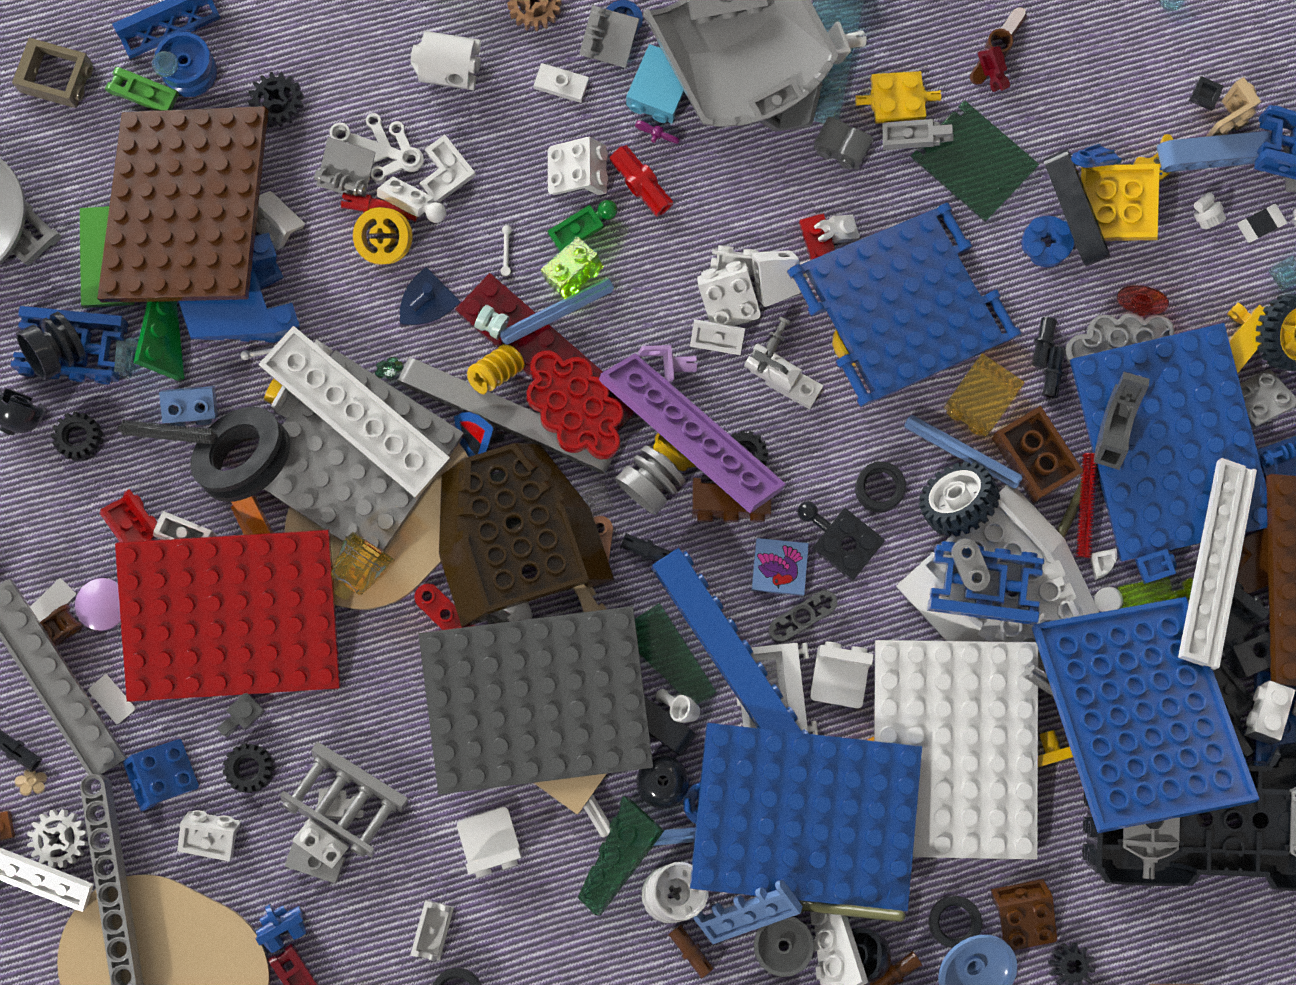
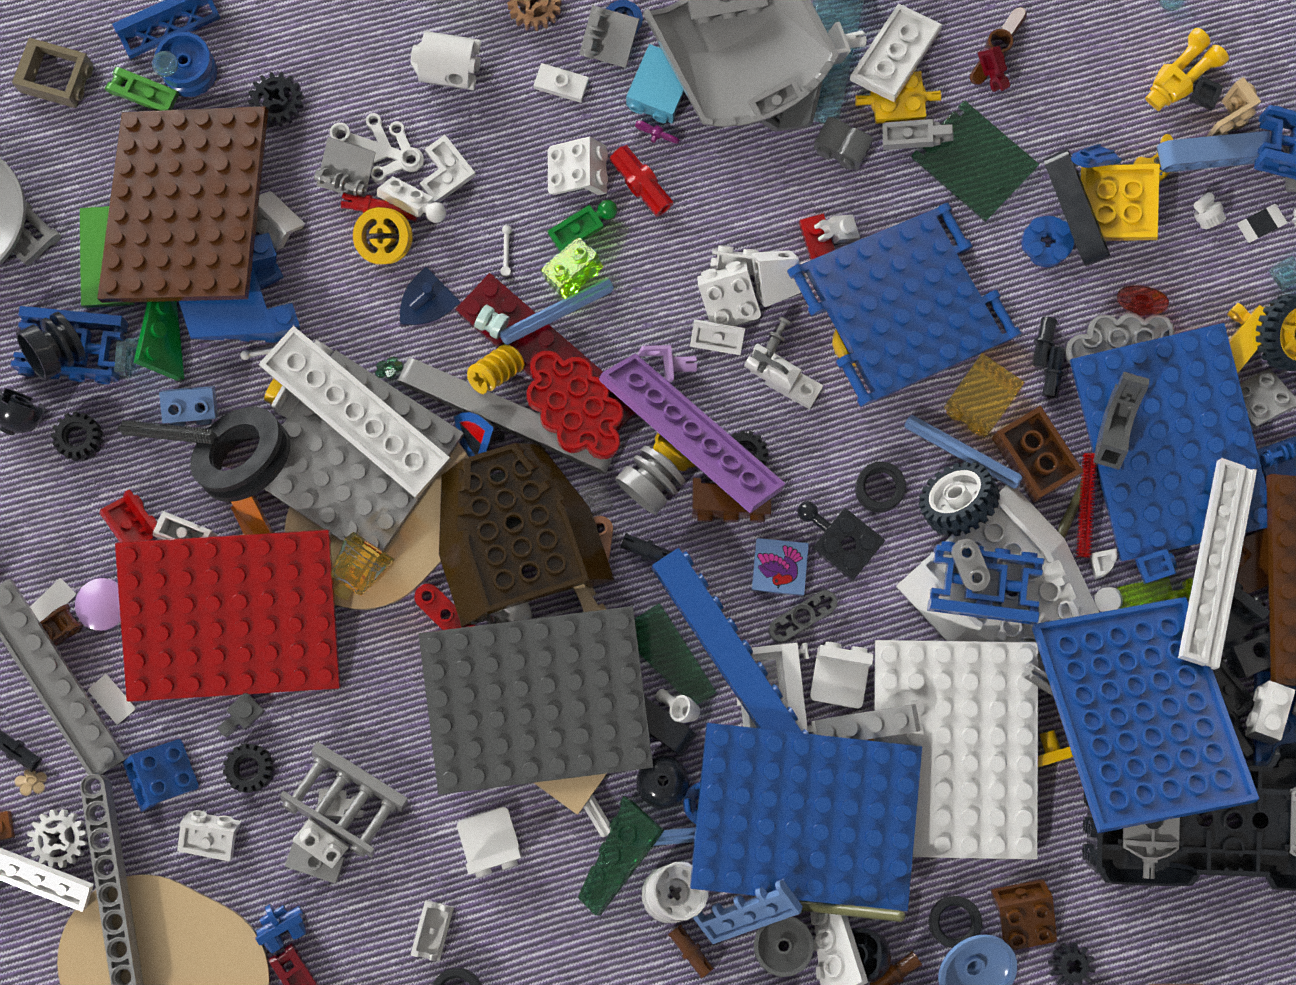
none -> light grey plate [815,704,921,740]
none -> white tile [850,3,942,102]
none -> yellow piece [1145,28,1229,111]

